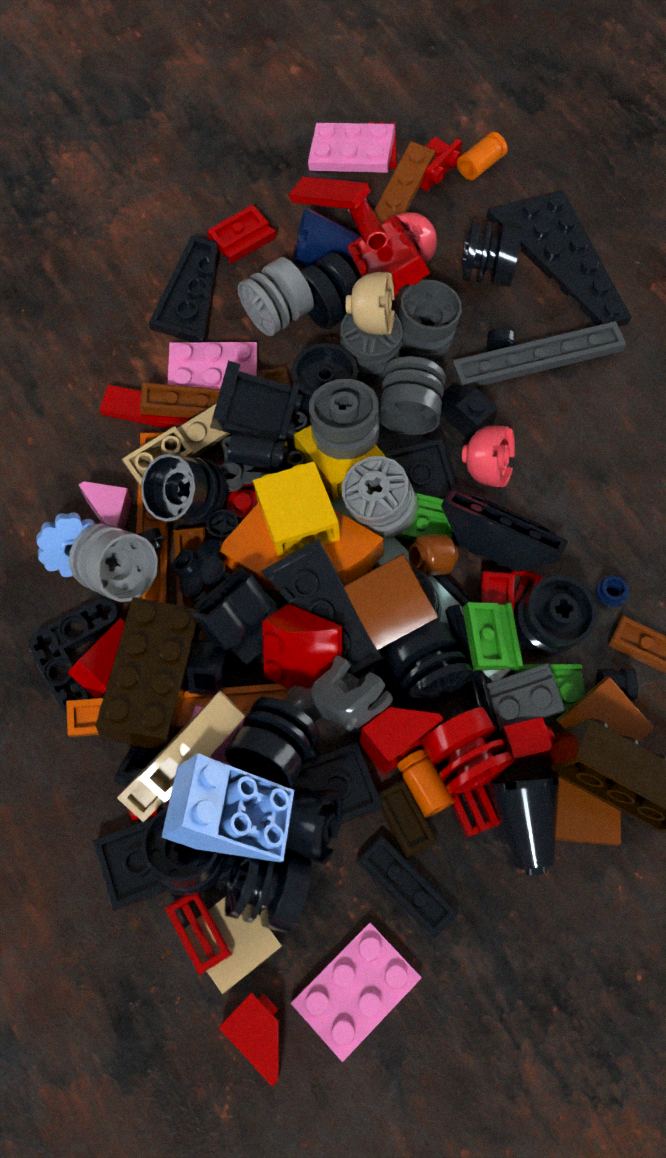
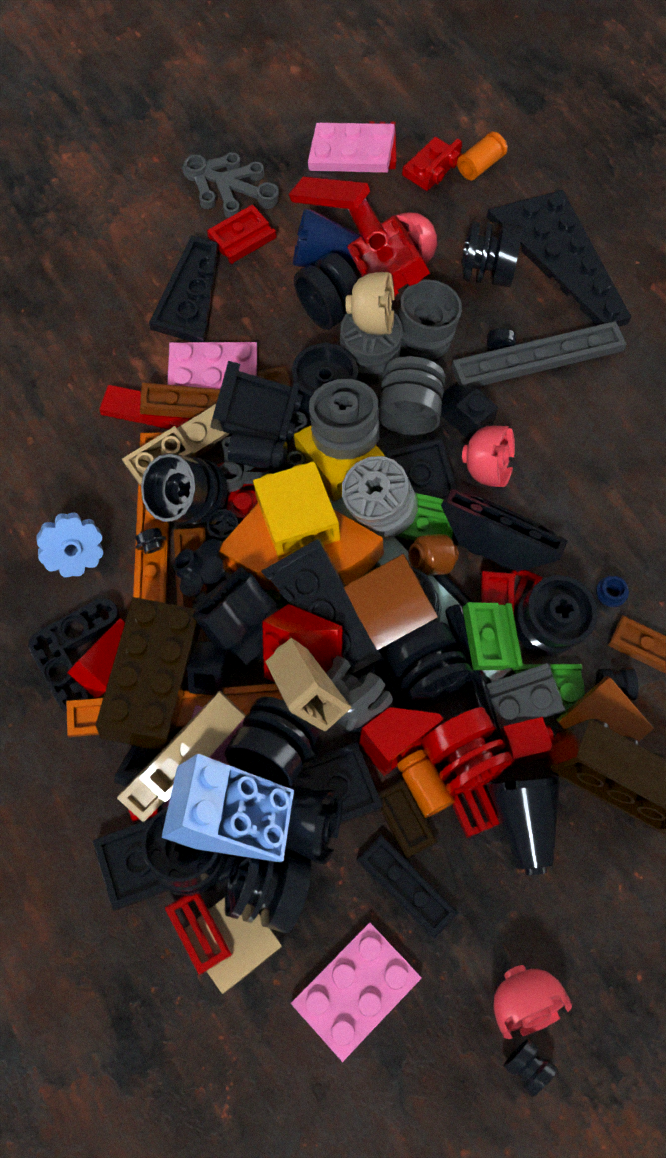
light grey wheel [69,523,158,602] -> none
bright pink slope [79,481,132,530] -> none
red slope [219,992,279,1087] -> none
light grey wheel [237,257,314,336] -> none
dark orange plate [374,141,435,223] -> none
dark orange tile [549,772,621,846] -> none
none -> dark grey plant [182,152,279,218]
none -> tan slope [265,638,352,732]
none -> coral cylinder [494,965,572,1039]
none -> black wheel [503,1038,558,1097]

